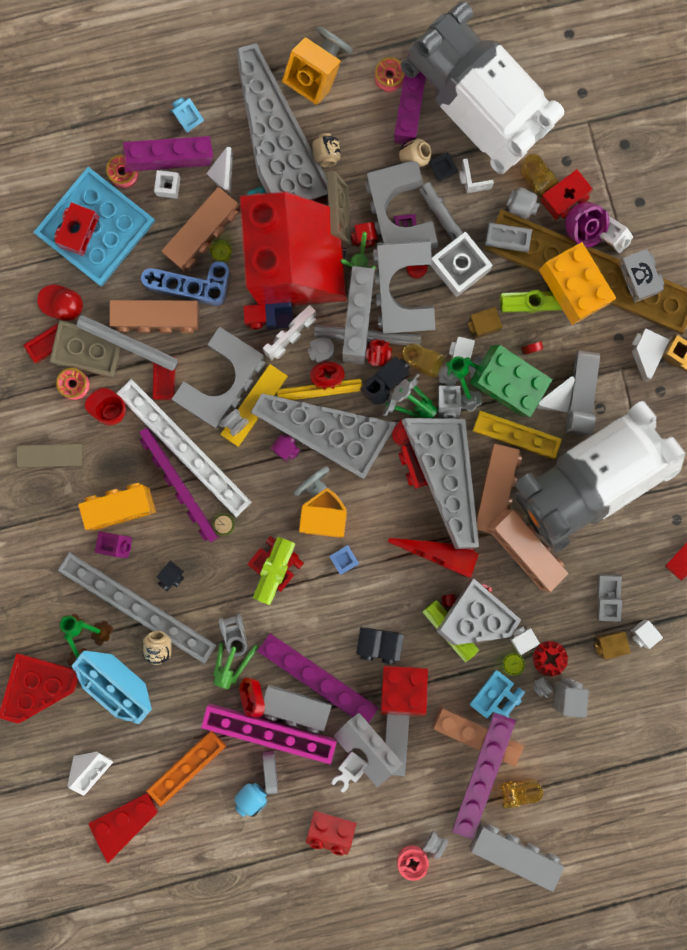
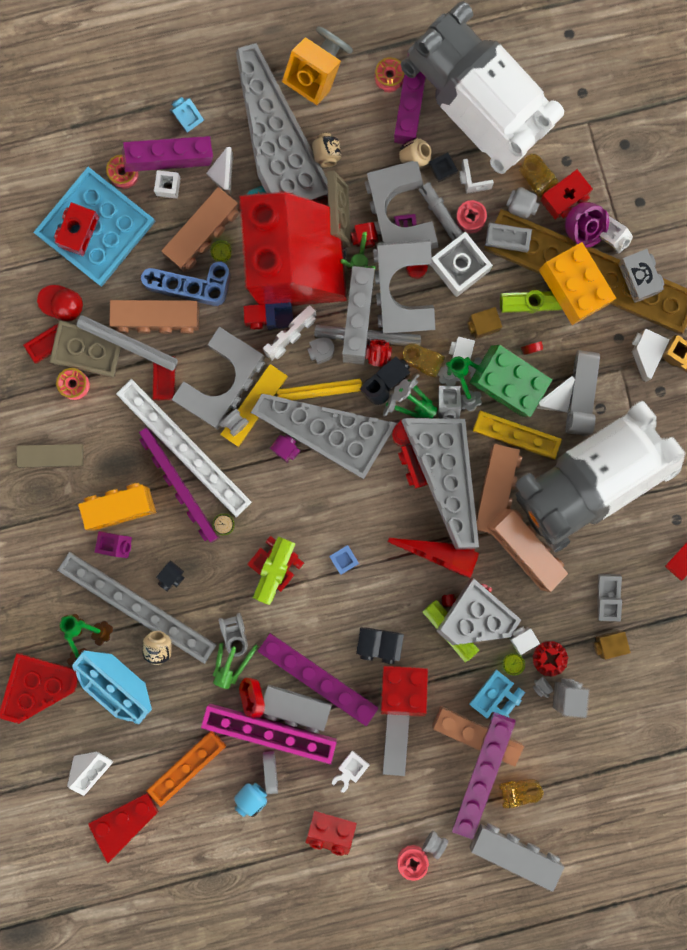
red cap [85,388,126,426] -> none
light orange piece [294,467,347,538] -> none
red gear [310,361,345,390] -> none
light grey arch [333,713,403,788] -> none
white plate [631,620,663,649] -> none
none -> coral wheel [456,200,487,234]

